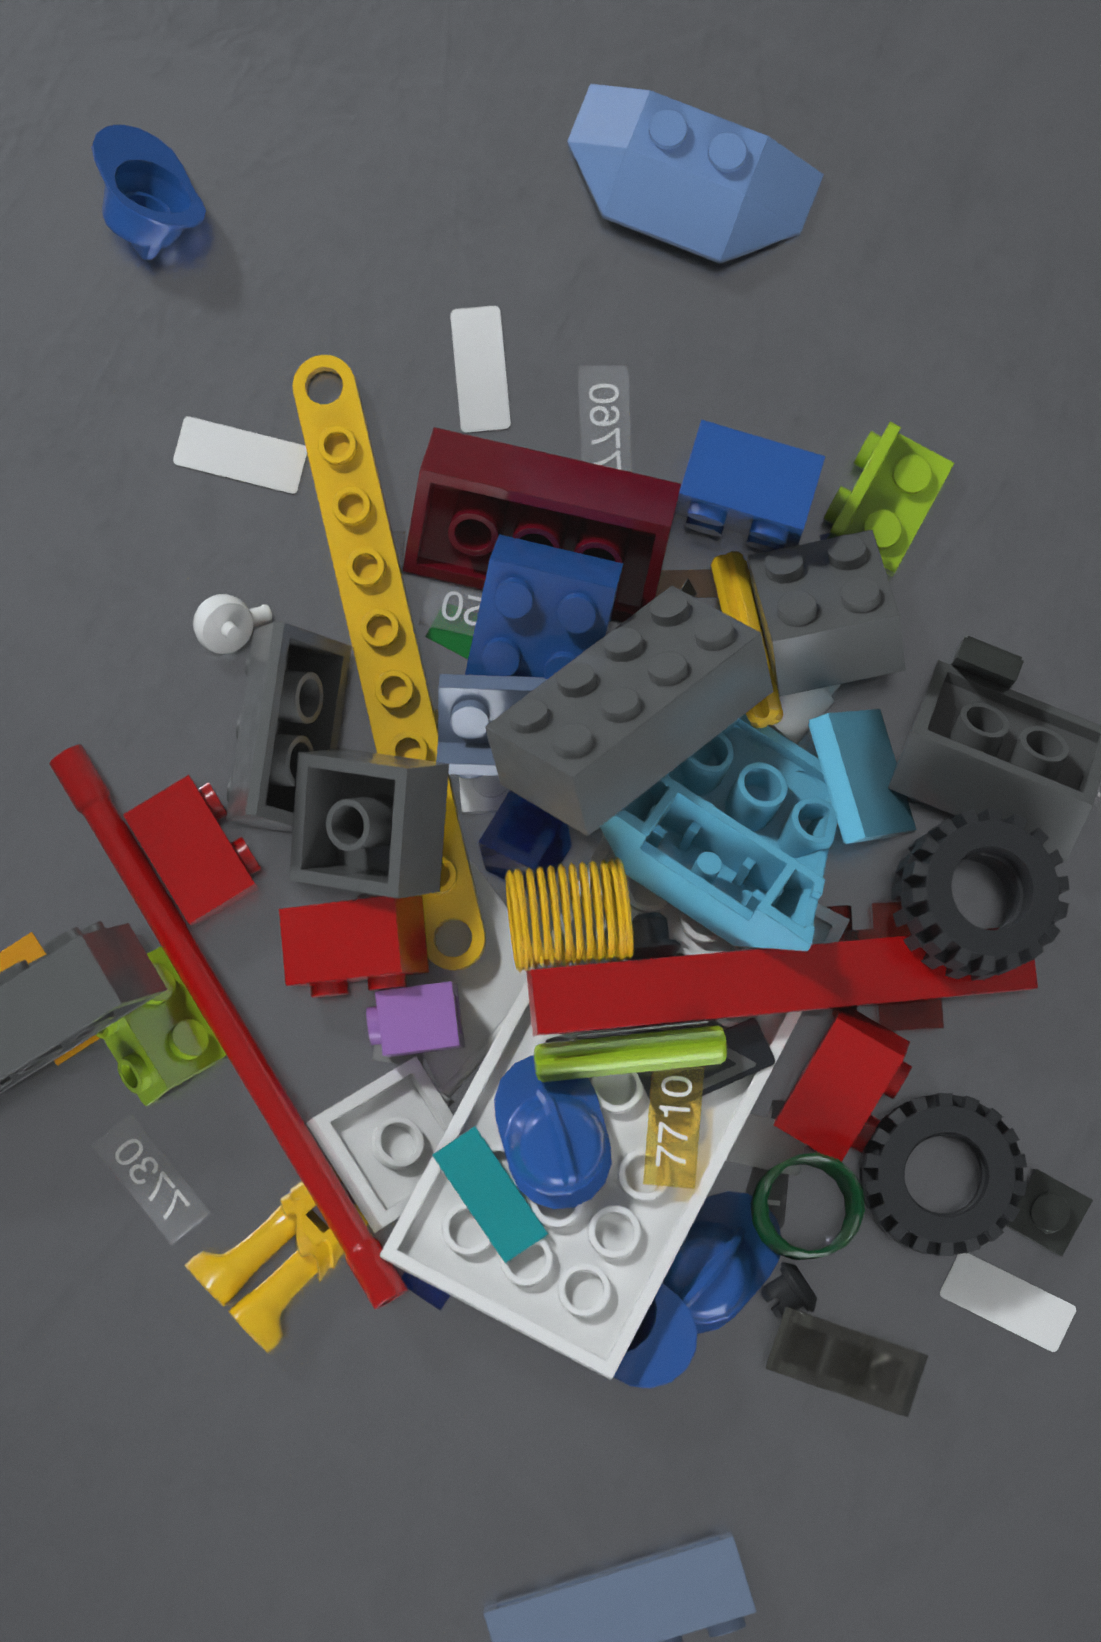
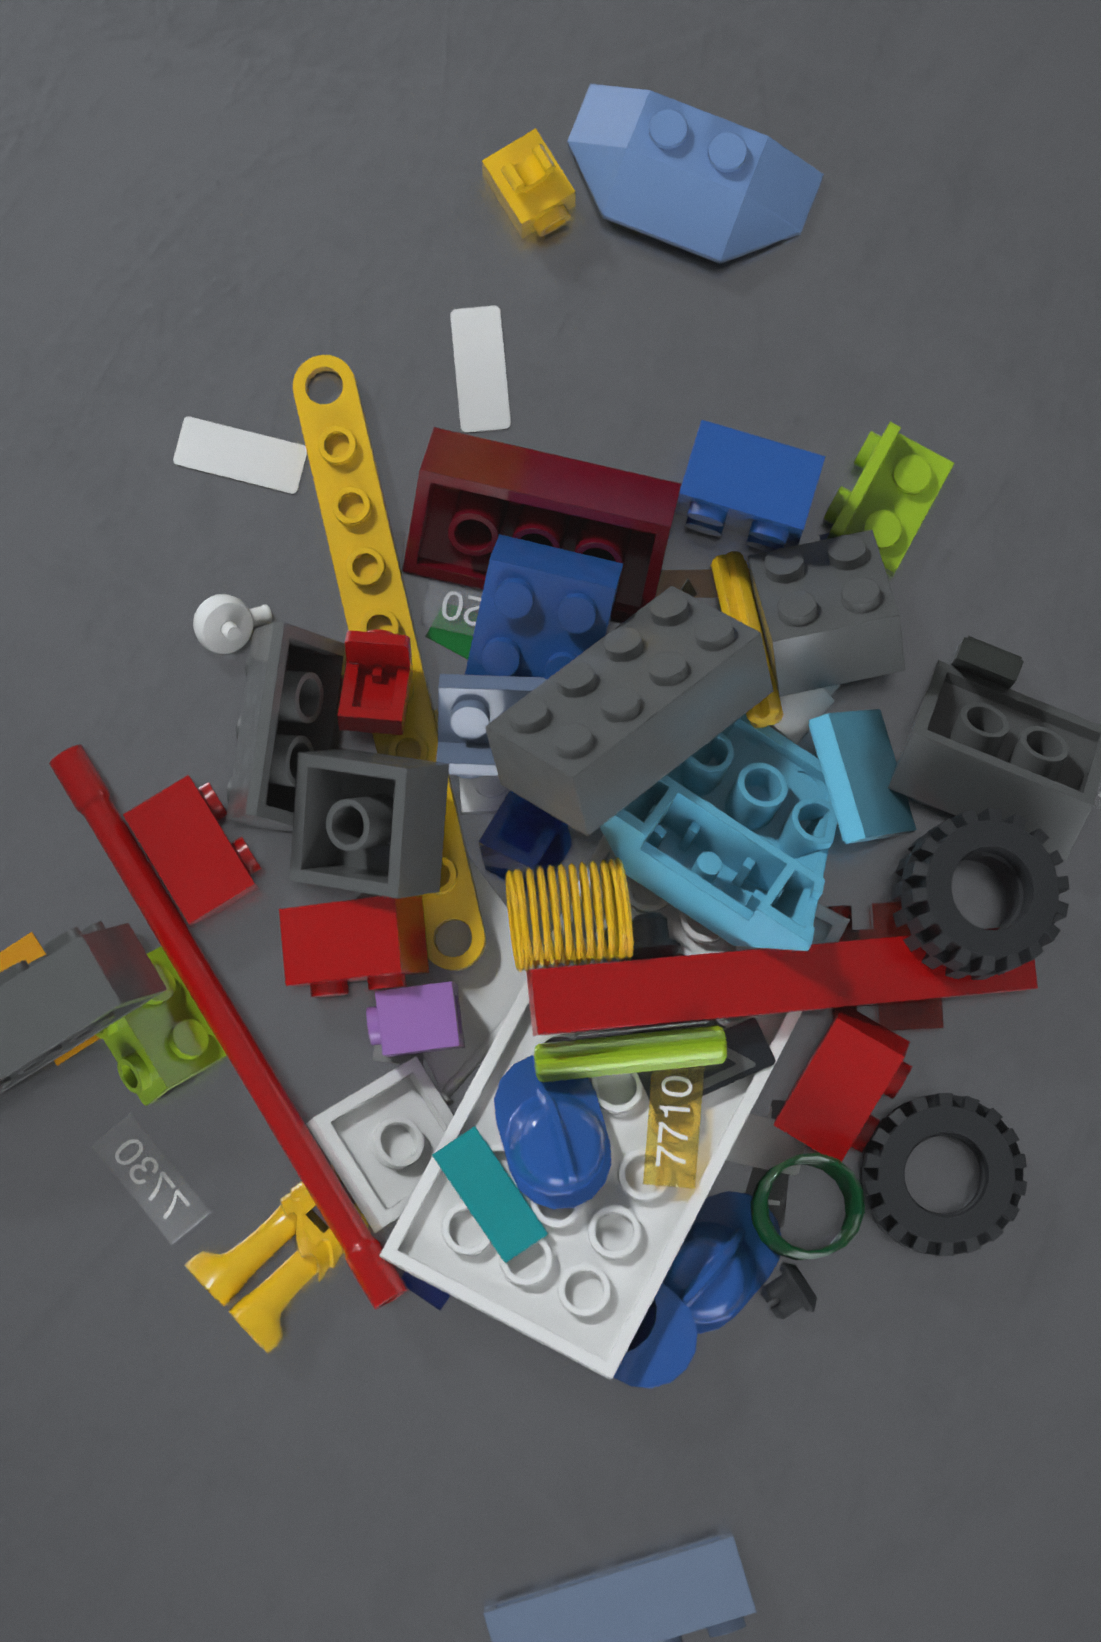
blue piece [91,124,206,260] -> none
clear sticker [578,364,632,472] -> none
clear smoke brick [765,1307,929,1417] -> none
white sticker [940,1253,1076,1352] -> none
pearl dark grey plate [1006,1169,1093,1256] -> none
none -> red bracket [338,629,413,735]
none -> yellow brick [482,128,576,238]

